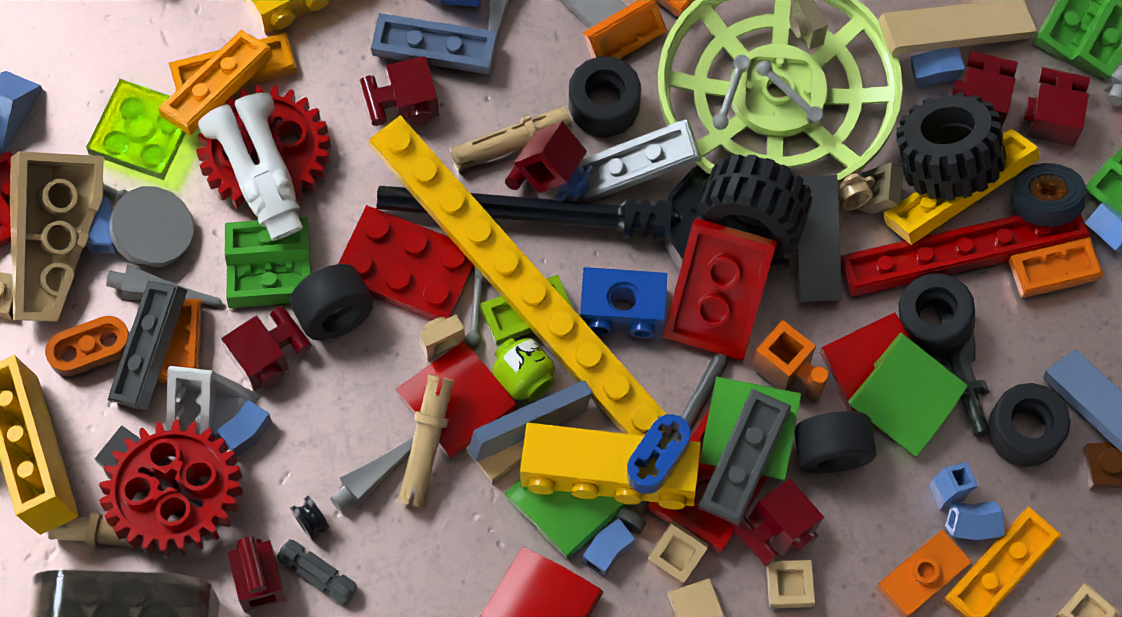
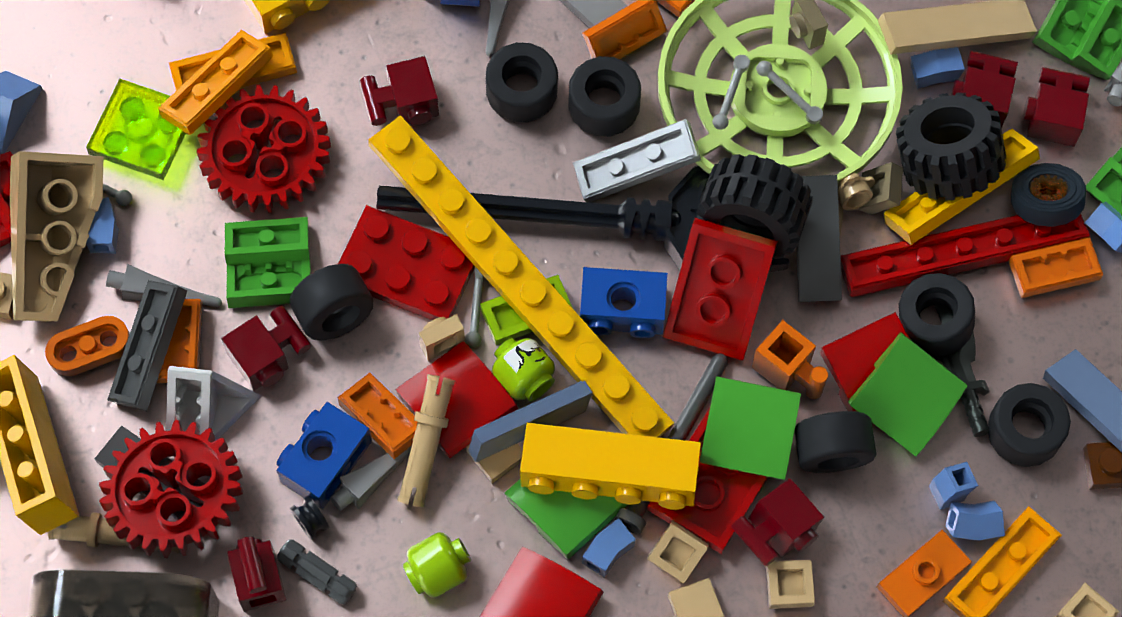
light grey tile [109,186,194,268] -> none
white piece [198,93,303,241] -> none
medium blue piece [216,399,272,458] -> none
sand blue plate [371,13,498,75] -> none
tan pin [450,105,573,172] -> none
dark red brick [505,121,587,193] -> none
dark blue plate [555,163,594,202] -> none
blue beam [627,414,690,494] -> none
dark grey tile [698,389,792,526] -> none
none -> blue brick [276,402,372,510]
none -> orange plate [337,373,418,459]
none -> lime head [403,532,471,597]
none -> black tyre [485,42,558,122]

